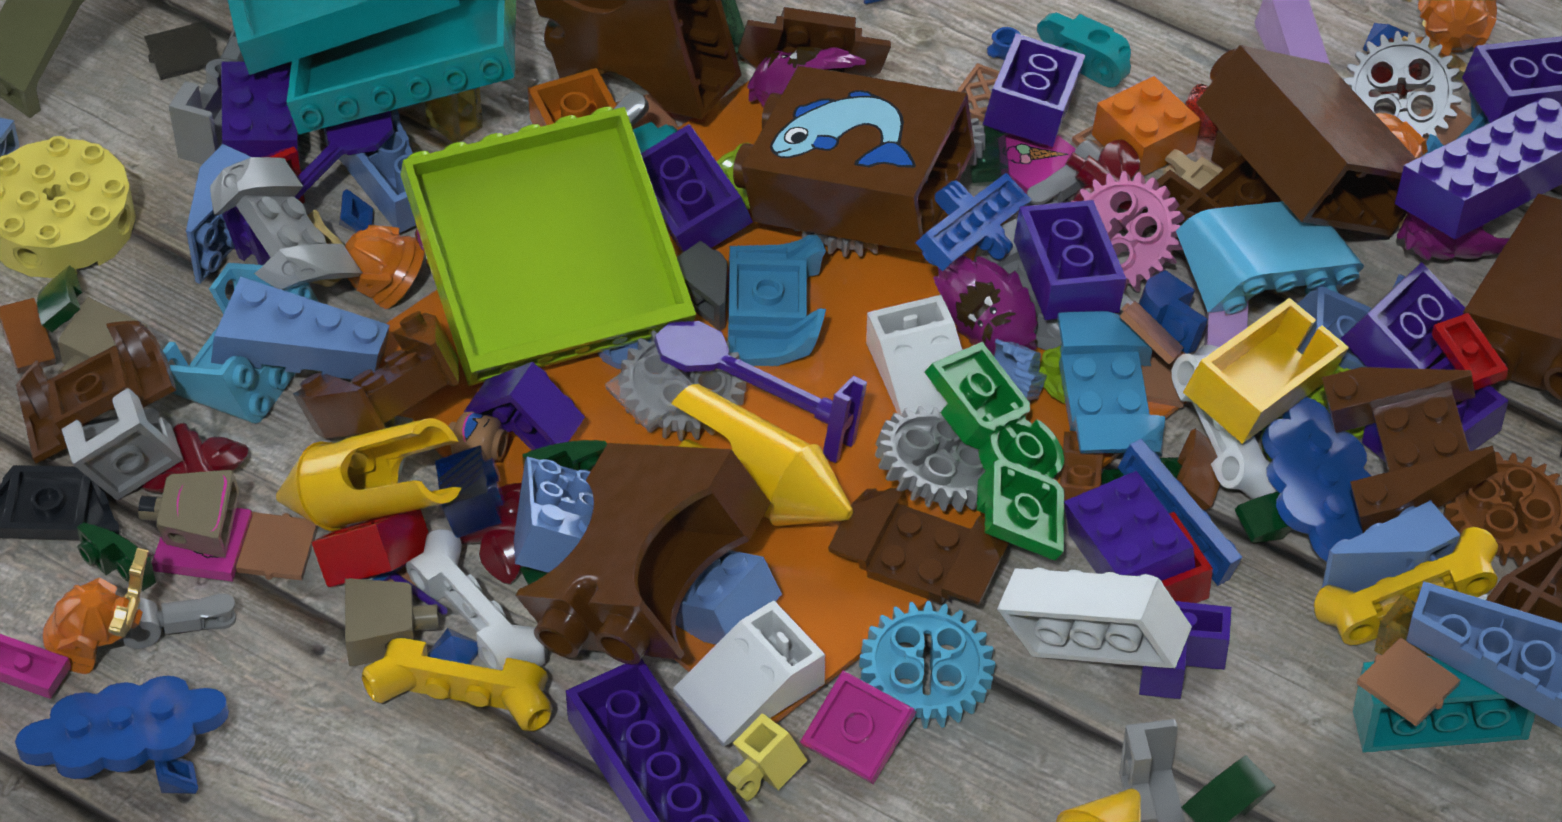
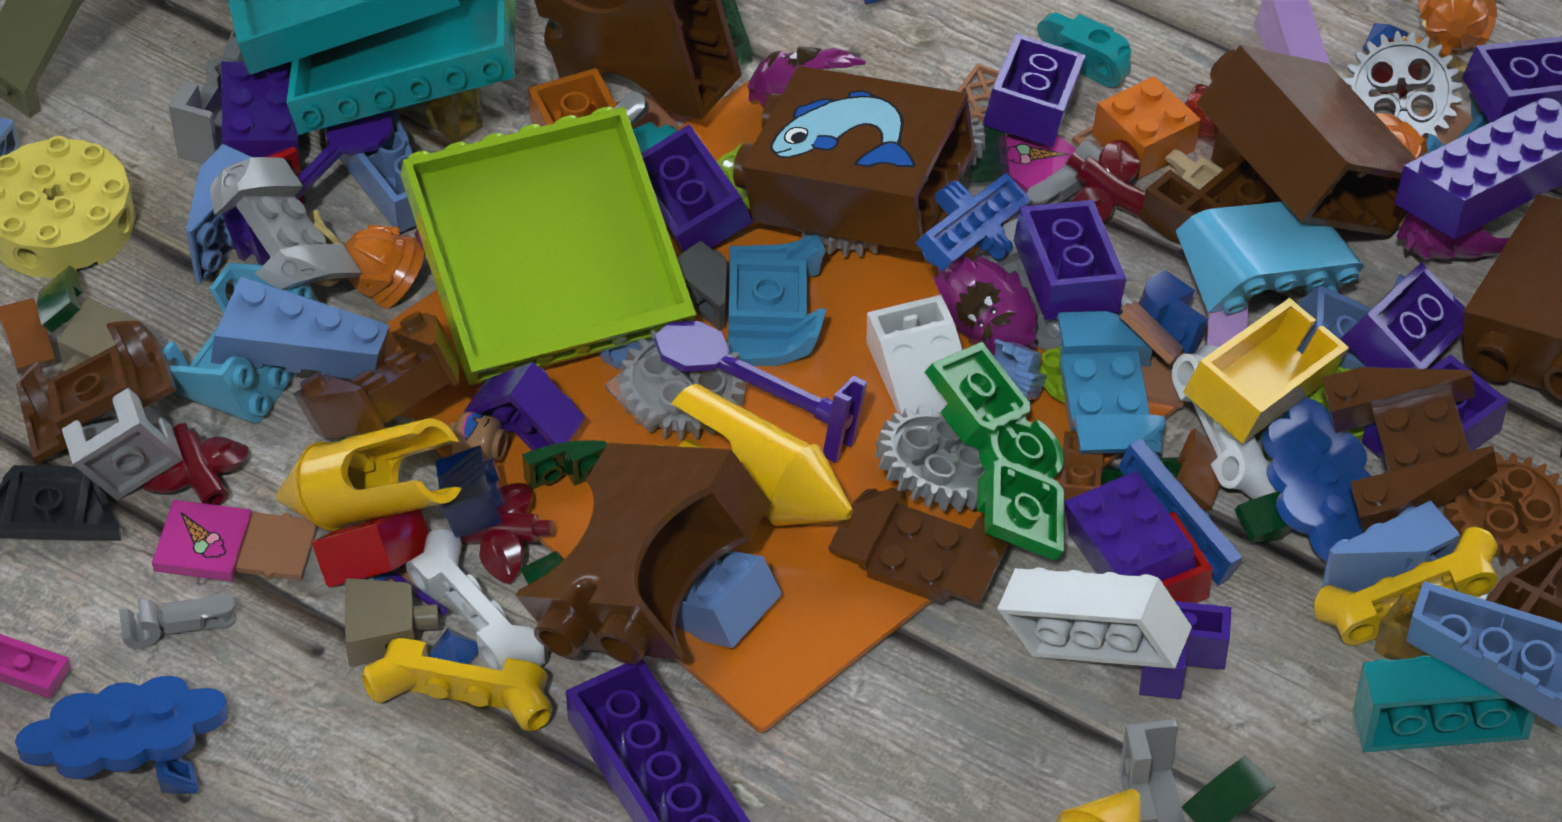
orange helmet [43,548,149,674] -> none
dark green slope [77,523,156,591] -> none
dark tan torso [138,470,240,558] -> none
clear smoke piece [144,21,220,81] -> none
blue slope [339,189,373,233] -> none
medium blue slope [514,457,594,573] -> none
white slope [673,600,825,747] -> none
light yellow brick [726,713,808,802] -> none
reddish brown piece [736,7,891,77] -> none
dark pink tile [800,670,917,785] -> none
medium azure gear [859,601,995,729] -> none
blue plate [987,27,1021,60] -> none
bright pink gear [1071,171,1184,293] -> none
nougat piece [1357,638,1461,726] -> none
red plate [1432,313,1508,391] -> none

